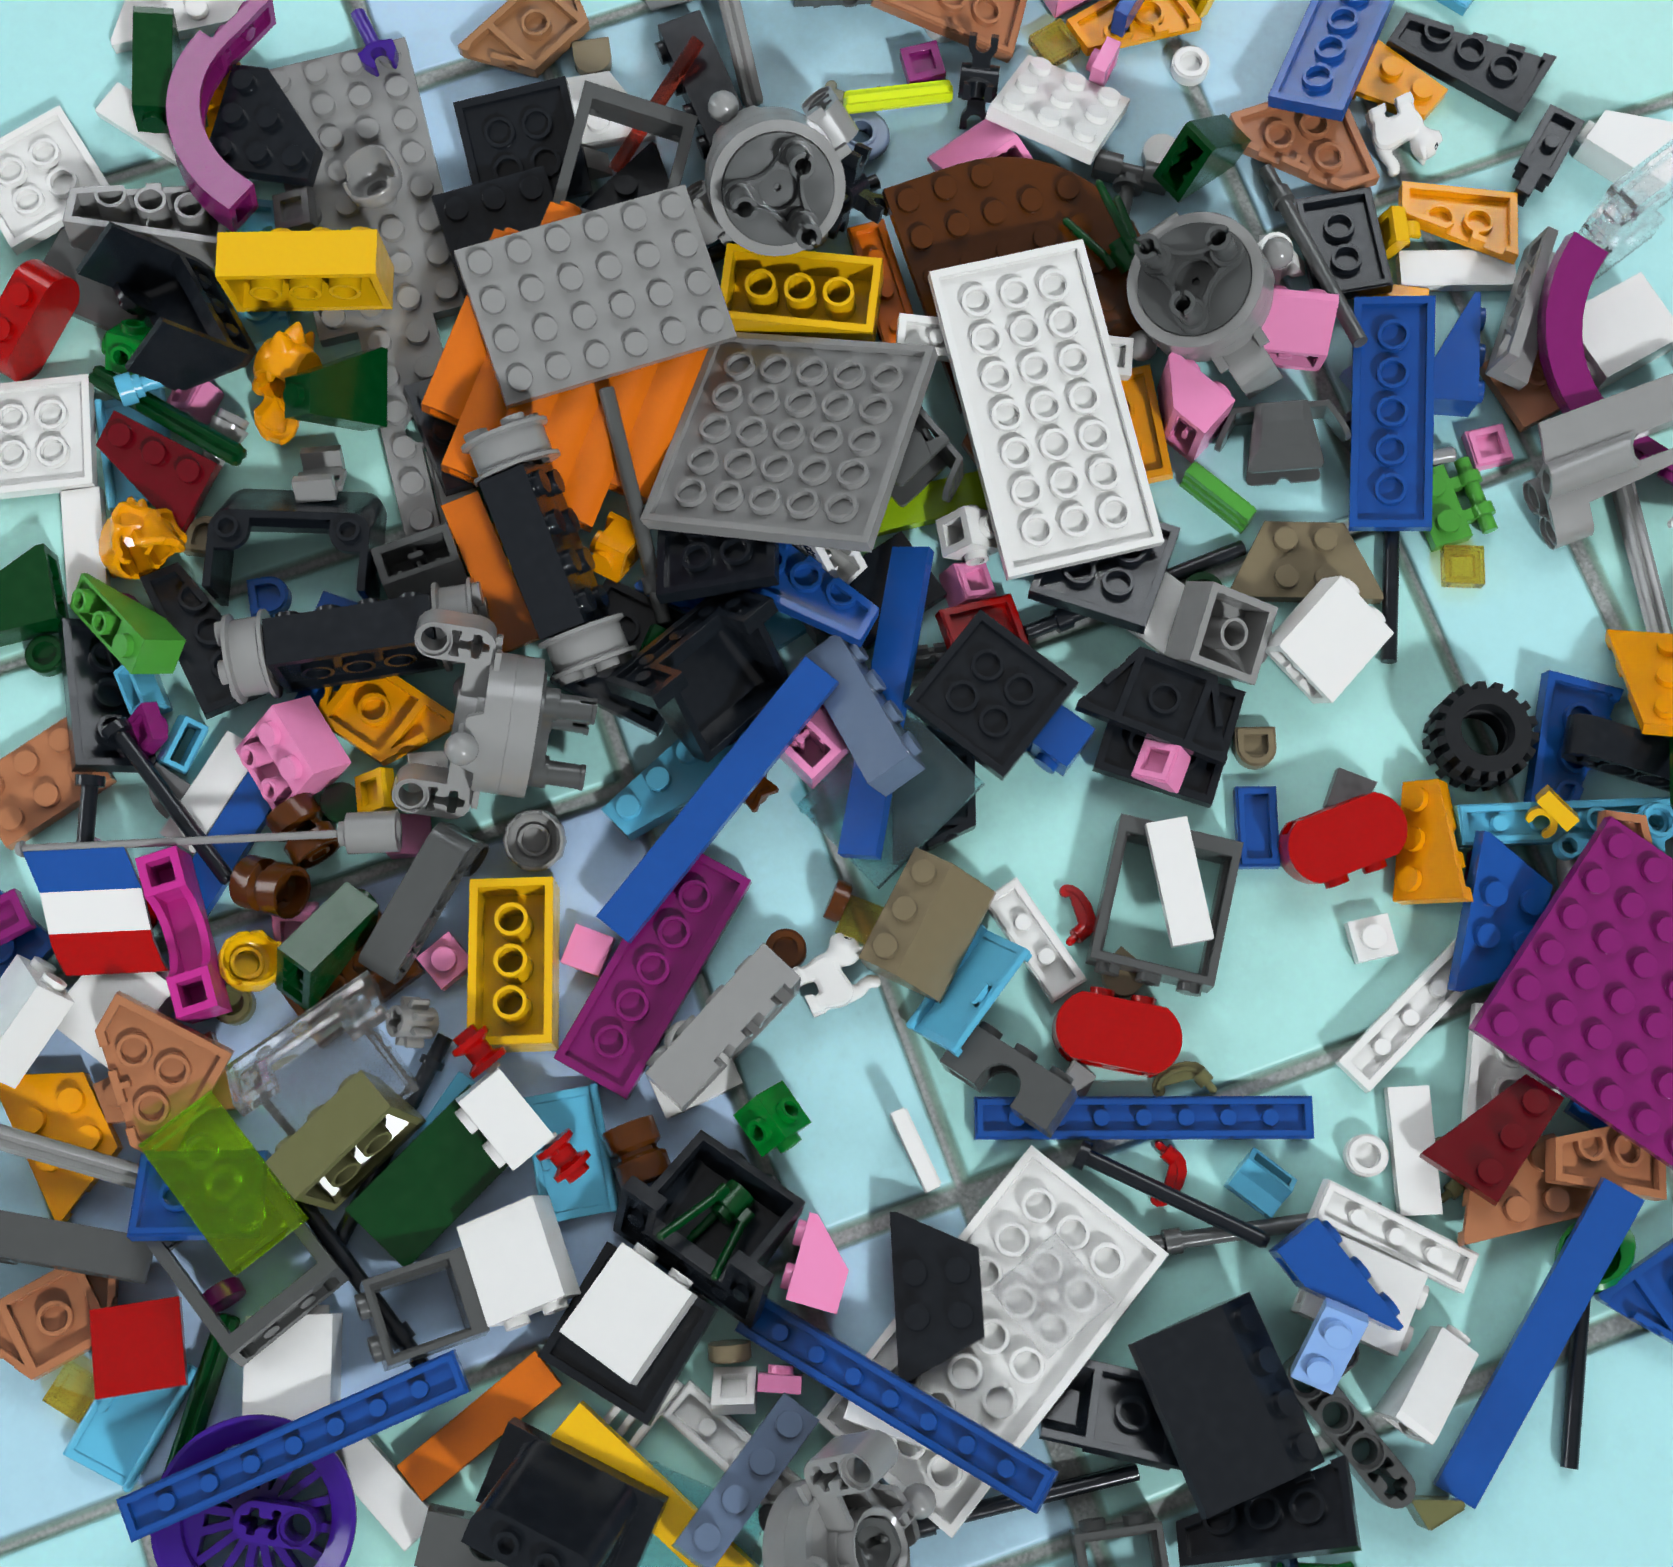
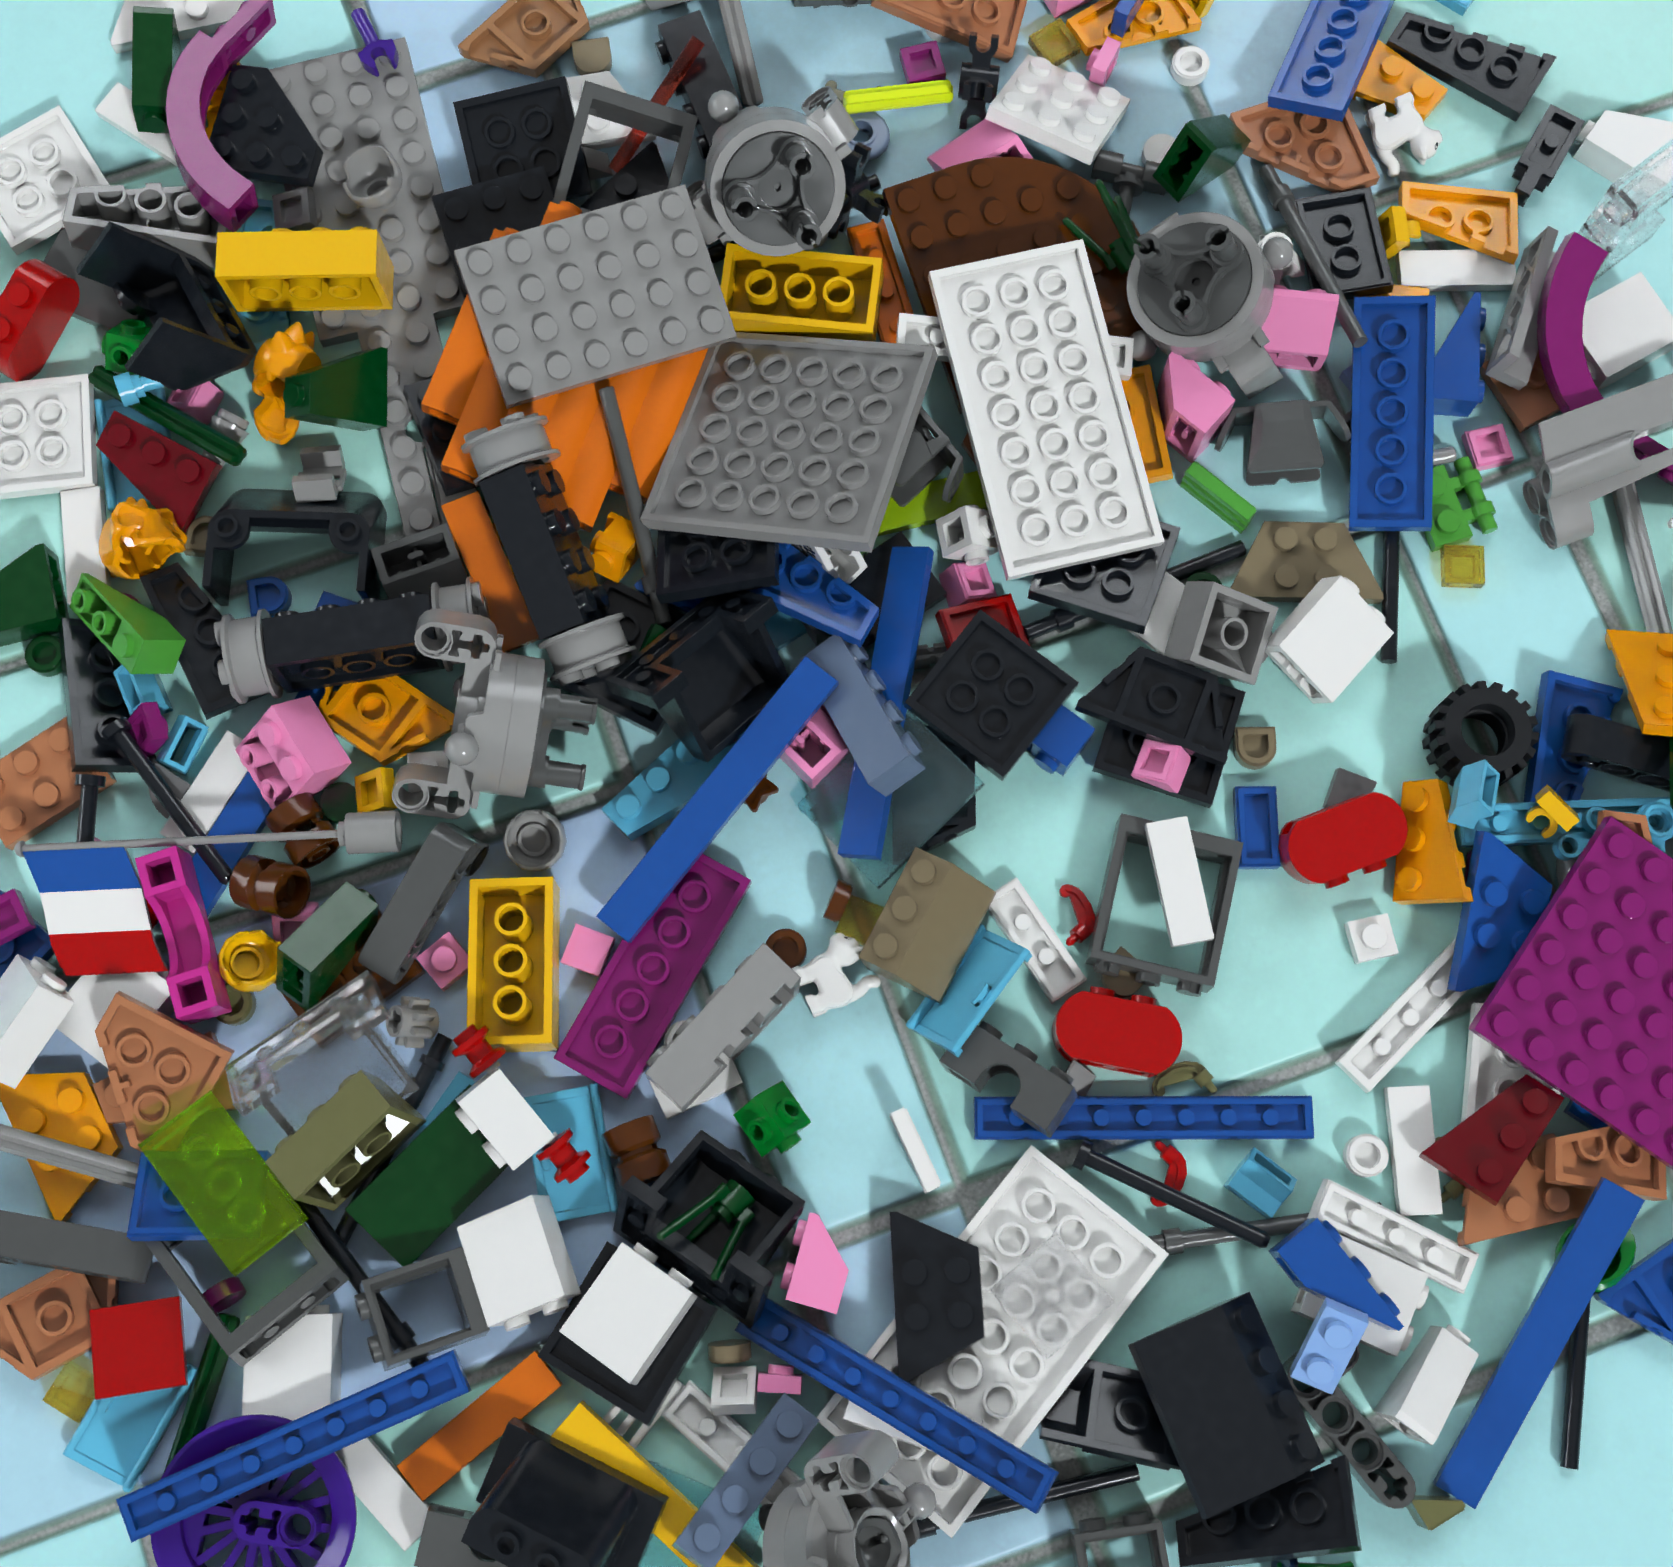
bright pink slope [386,814,432,859] -> none
none -> medium azure piece [1447,759,1500,829]

